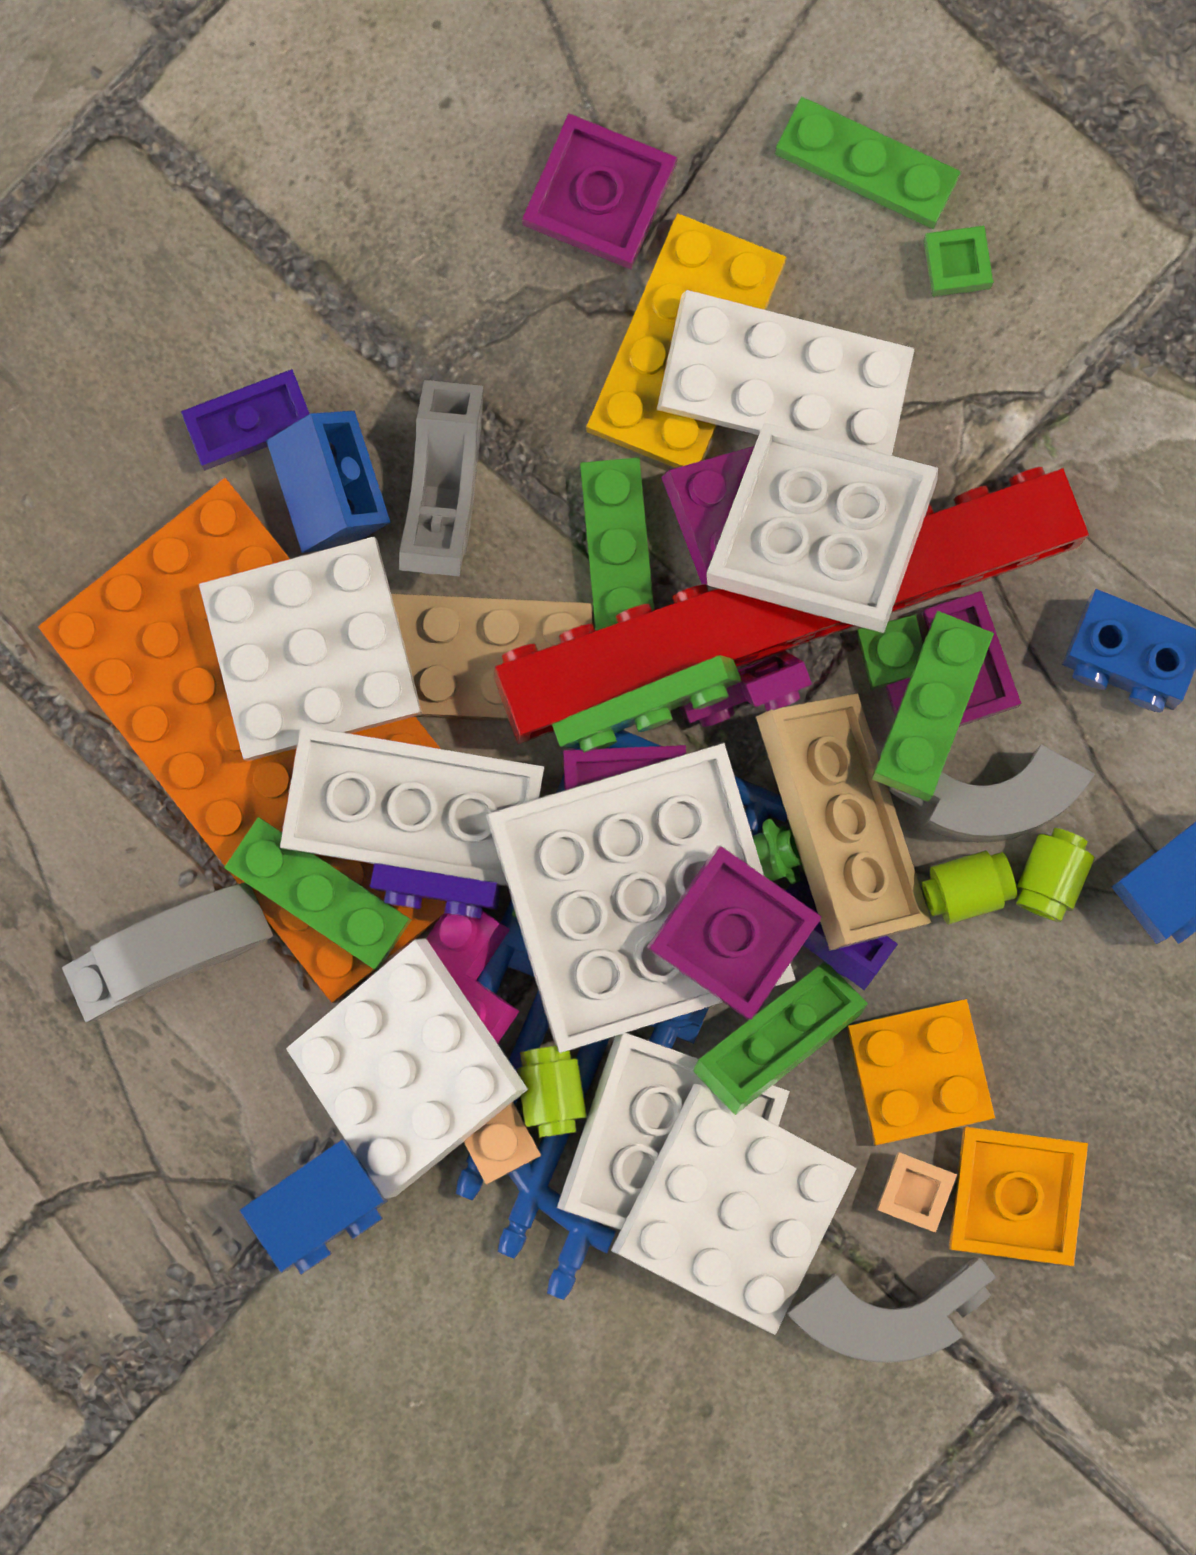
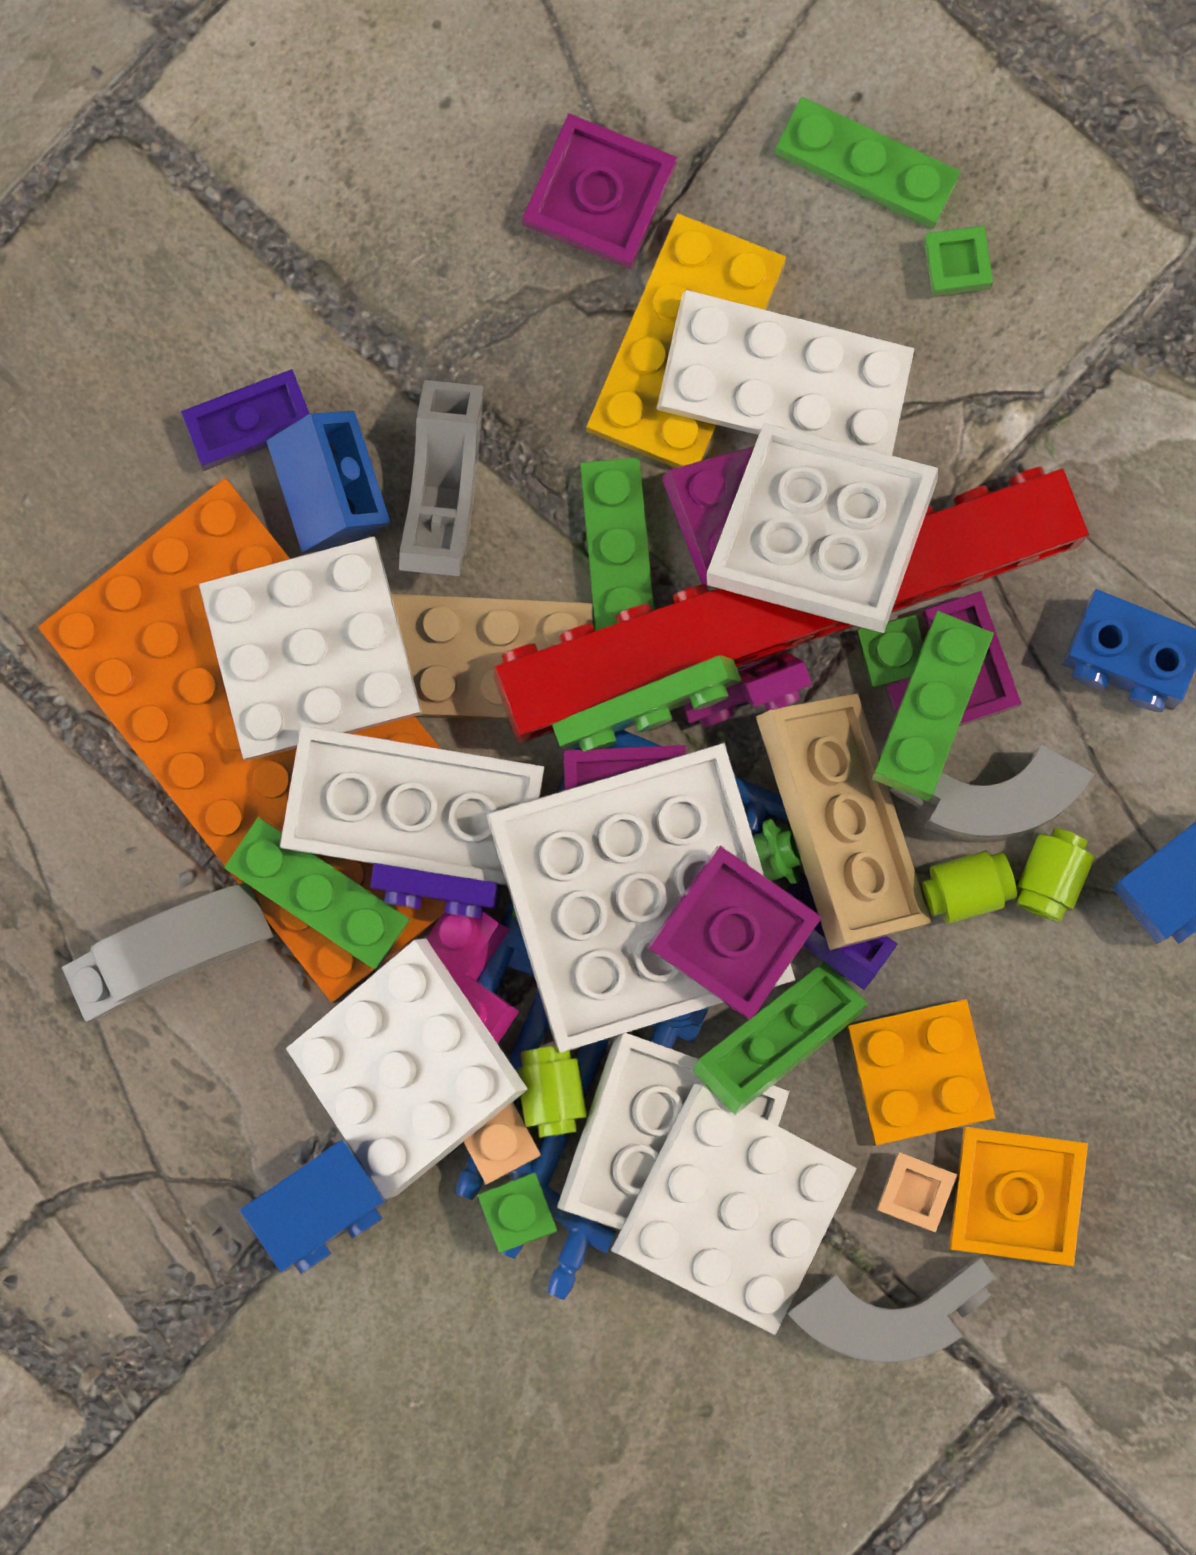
none -> bright green plate [477,1173,557,1254]

